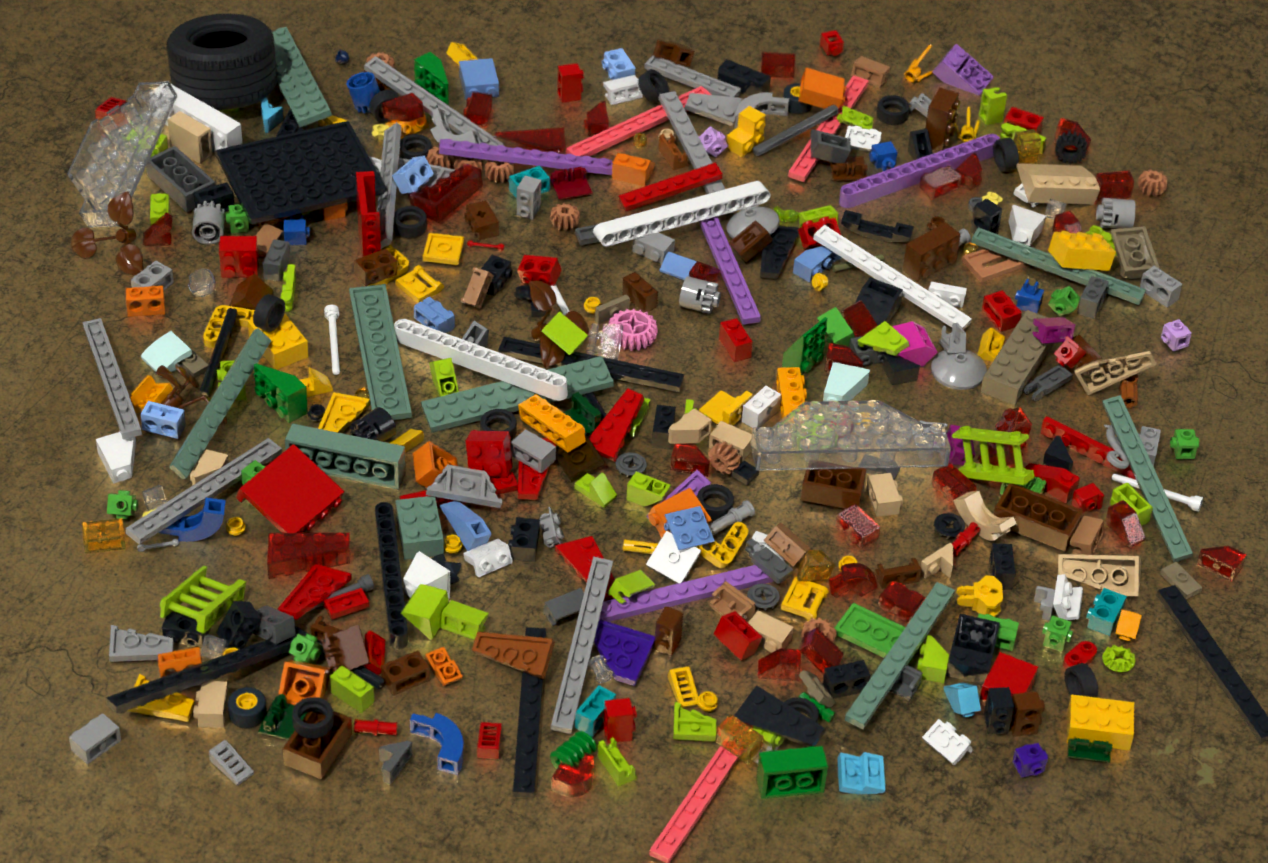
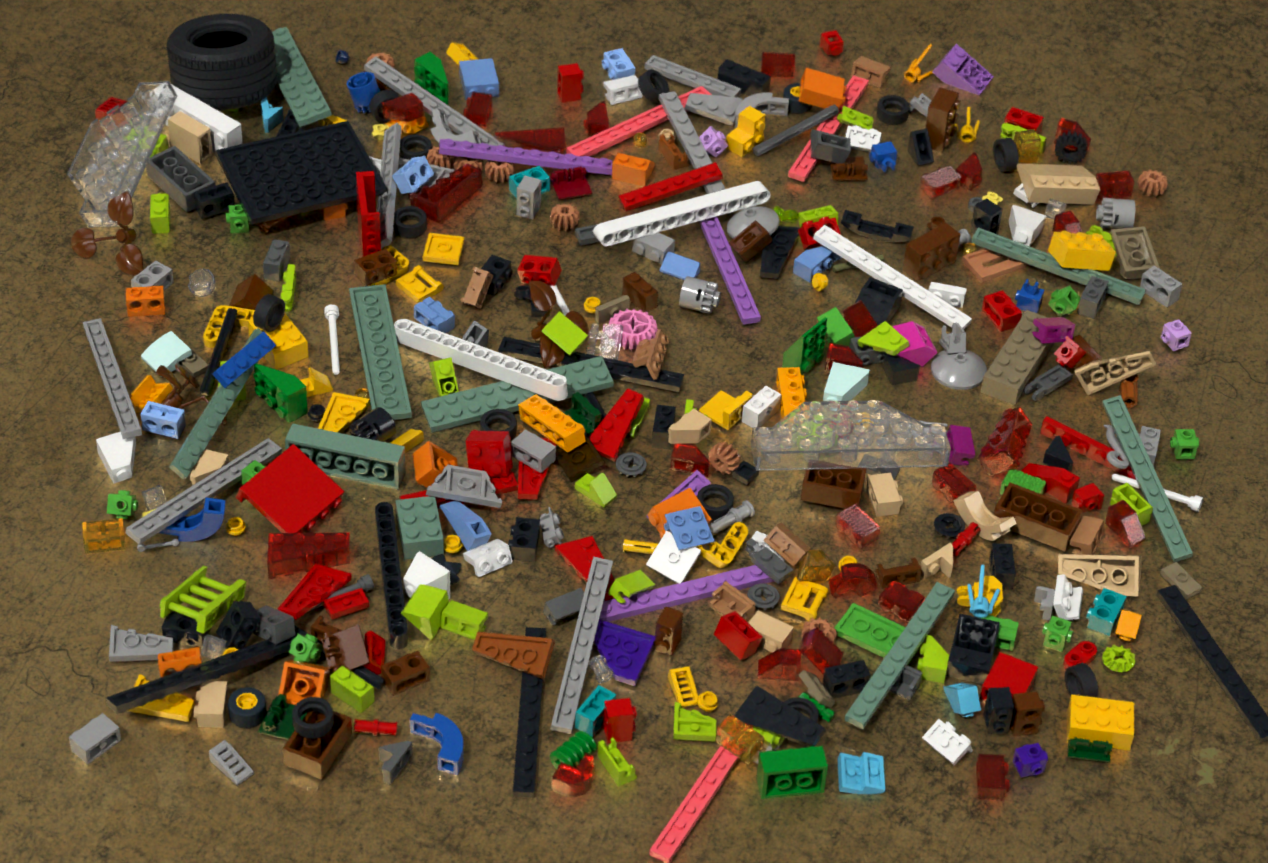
clear red slope [143,212,172,246] -> none
light grey gear [192,201,225,244] -> none
red brick [219,236,259,278] -> none
medium nougat hinge [256,223,283,262] -> none
blue brick [284,215,310,245] -> none
orange slope [425,647,463,686] -> none
reddish brown brick [464,200,499,241] -> none
red hinge [467,240,504,251] -> none
red slope [477,722,502,759] -> none
lime slope [626,471,671,507] -> none
reddish brown brick [653,39,695,67] -> none
clear red slope [689,261,720,282] -> none
tan brick [709,421,754,463] -> none
red brick [719,318,753,362] -> none
medium lavender beam [839,134,1000,208] -> none
lime fence [952,426,1034,485] -> none
yellow slope [977,327,1005,362] -> none
lime hinge [979,87,1007,126] -> none
clear red slope [1197,546,1247,582] -> none
none -> blue plate [212,331,276,388]
none -> medium nougat bracket [632,329,669,380]
none -> medium azure plant [967,564,1000,618]
none -> clear red brick [976,754,1009,801]

